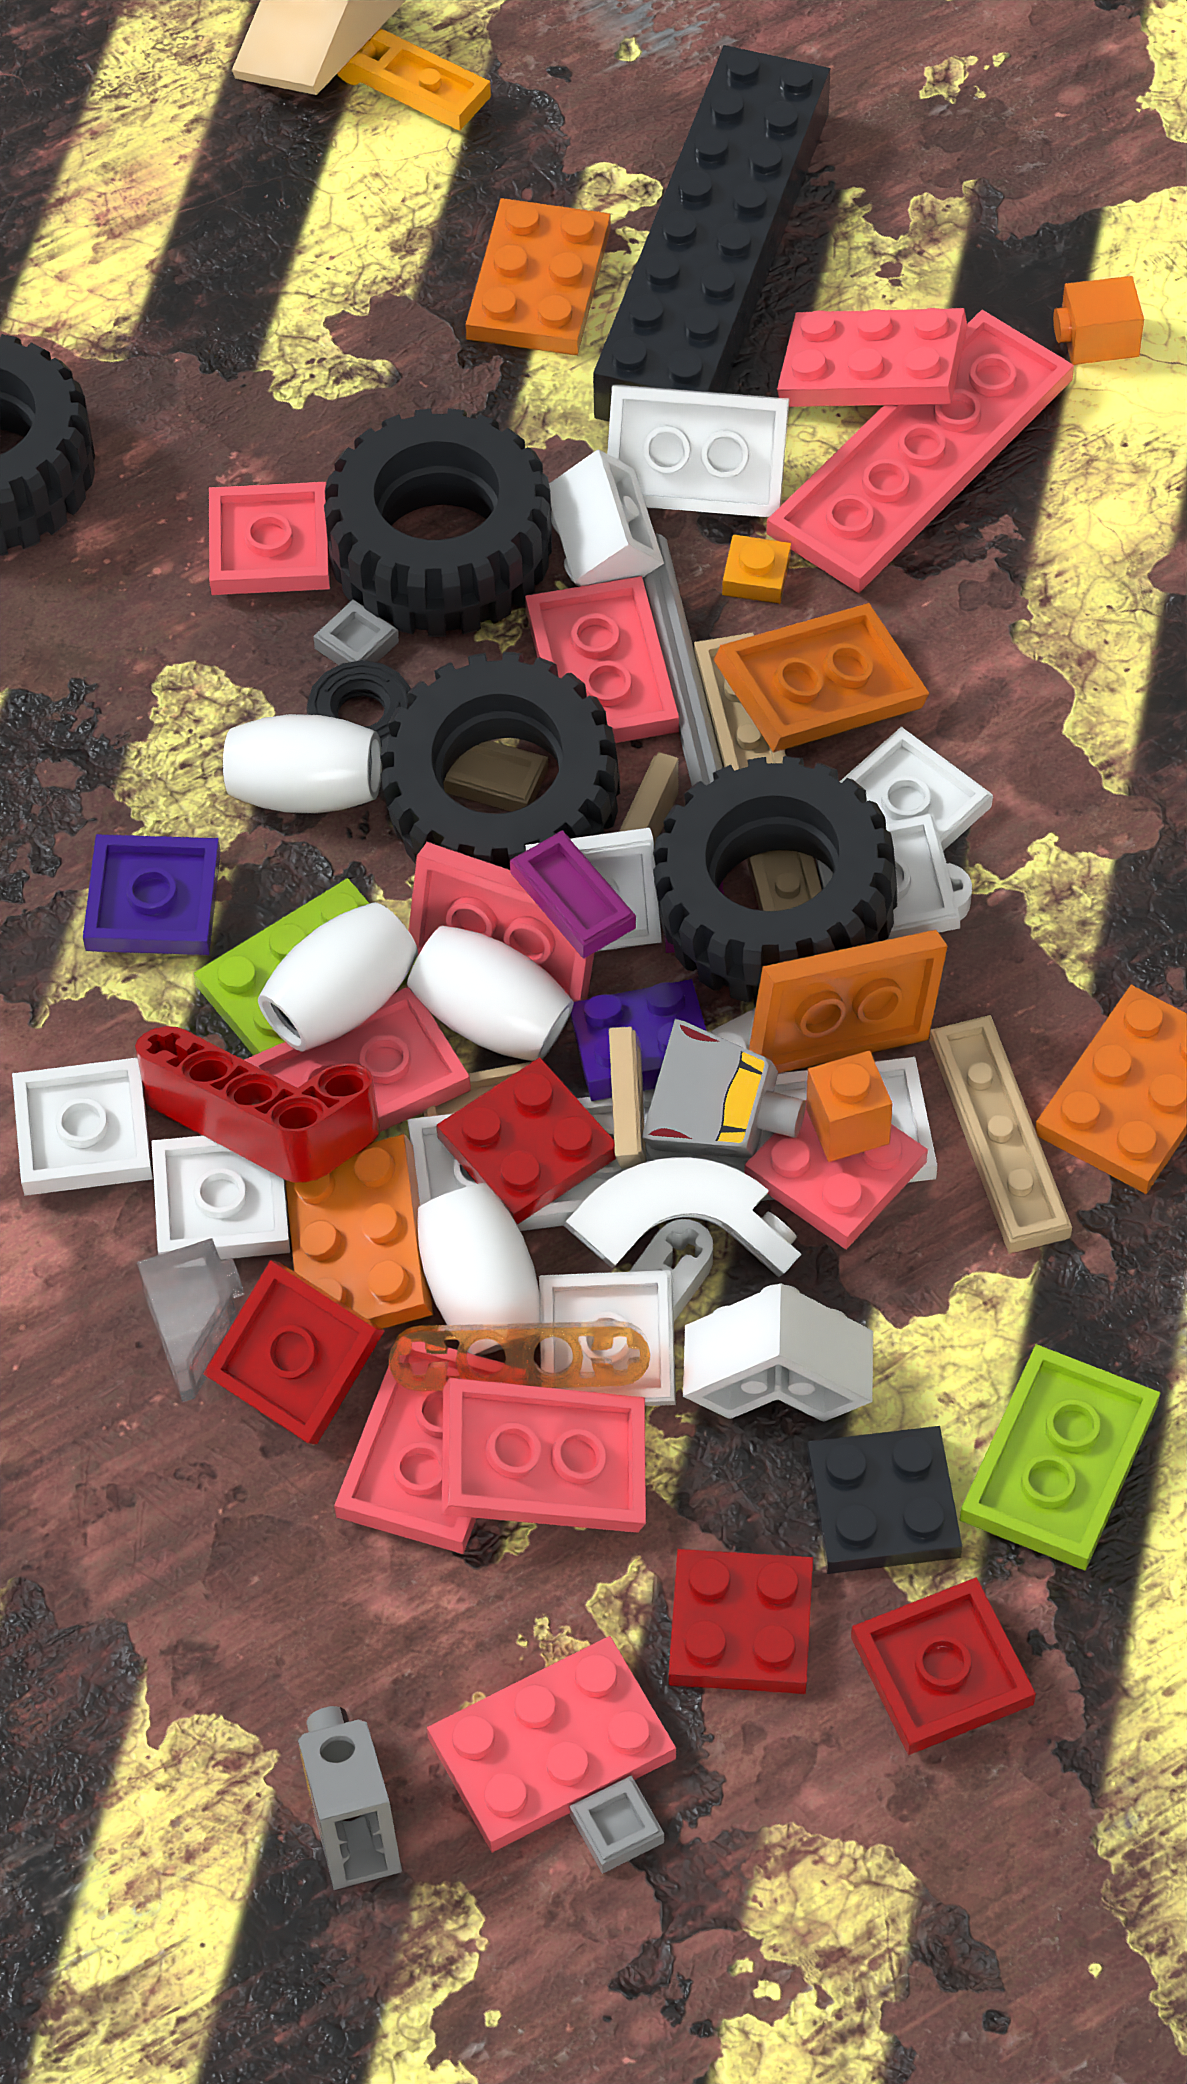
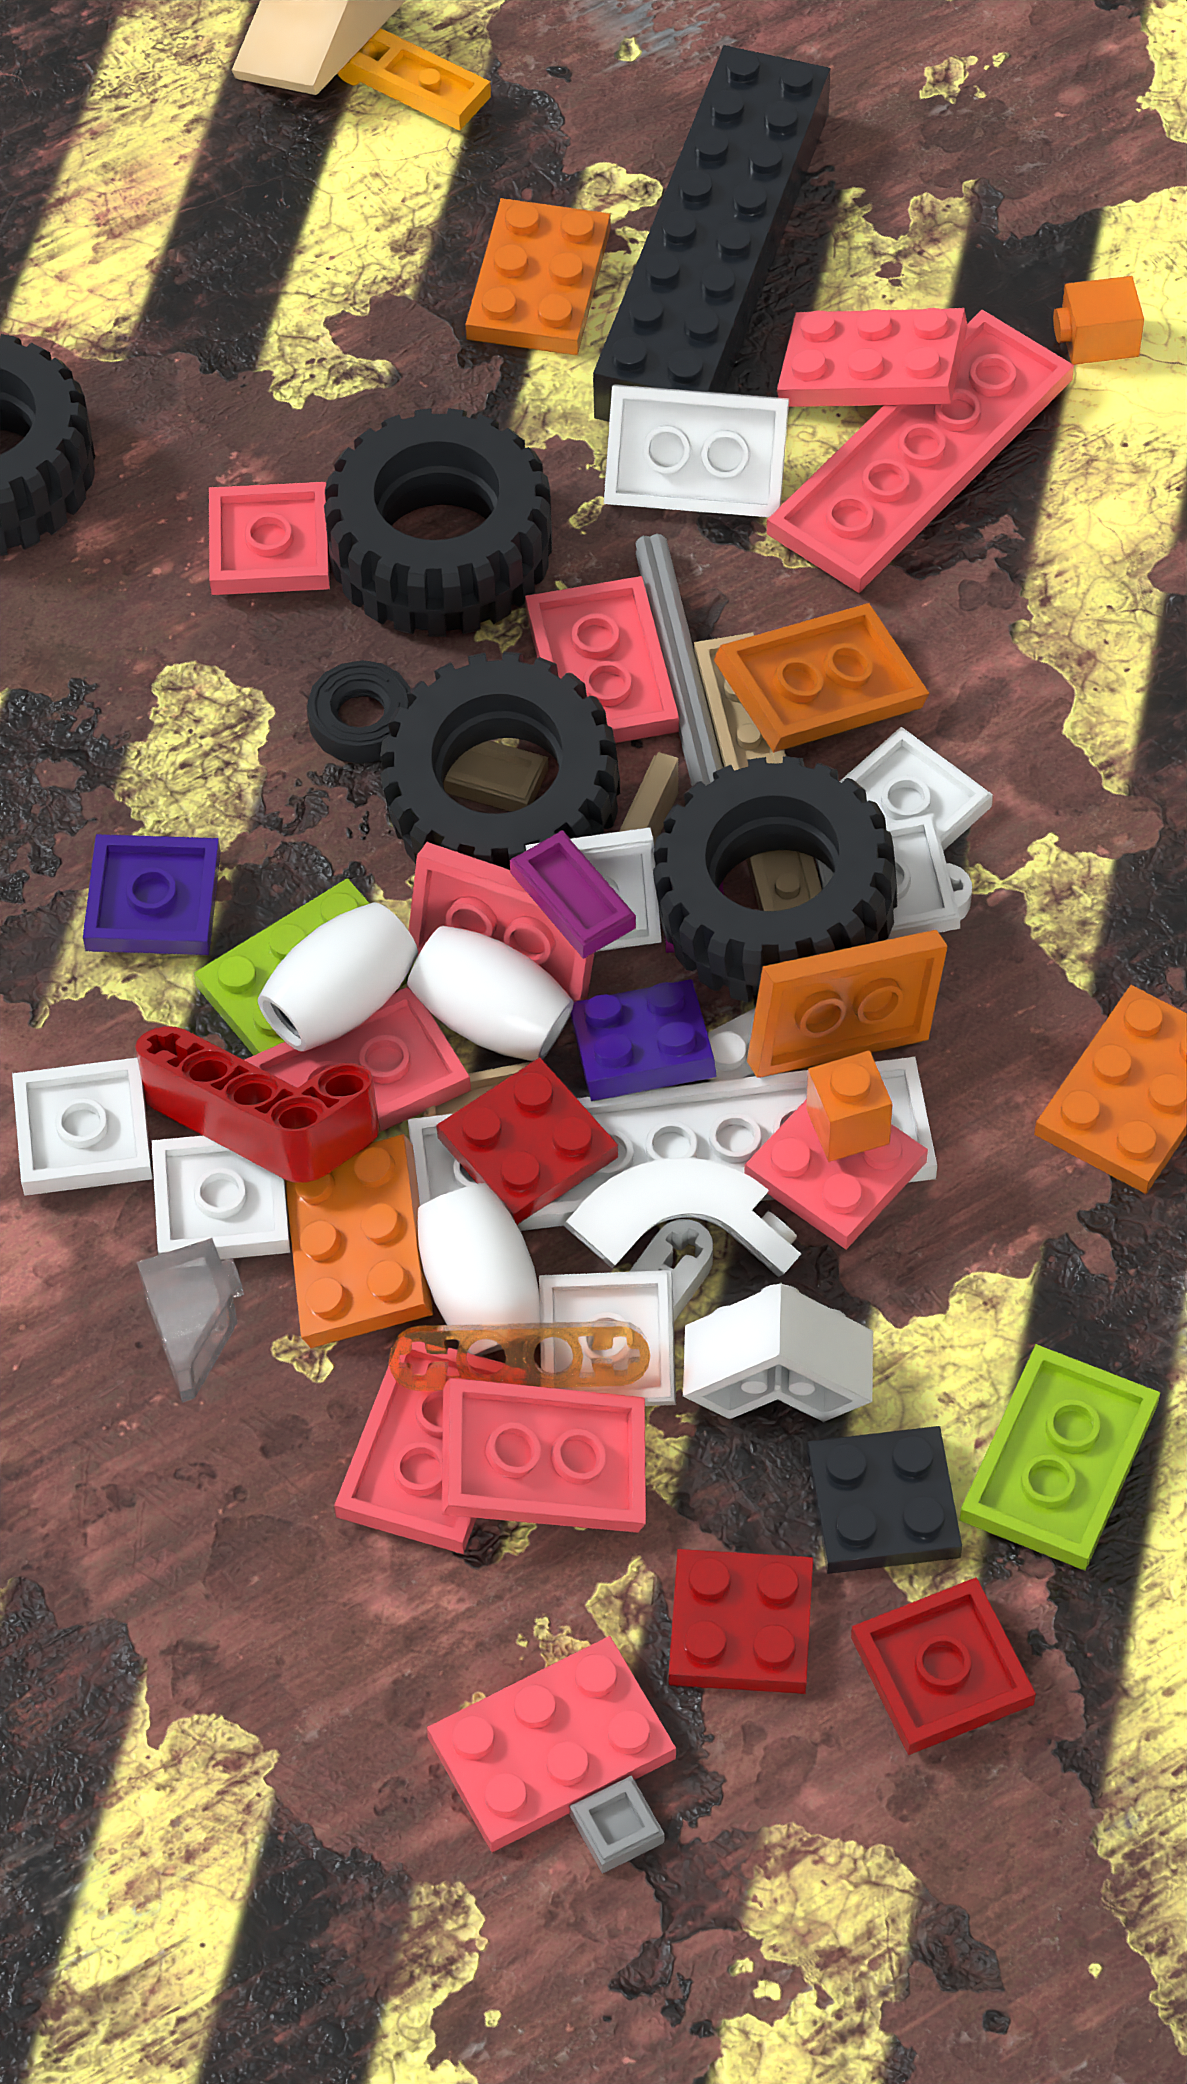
red plate [203,1260,385,1444] -> none
white piece [223,714,382,813] -> none
light grey torso [298,1706,402,1890] -> none
light grey tile [313,600,399,665] -> none
white brick [549,449,664,587] -> none
tan tile [609,1027,647,1169] -> none
light grey torso [642,1019,806,1158] -> none
light orange plate [722,535,791,604] -> none
tan tile [929,1015,1072,1254] -> none

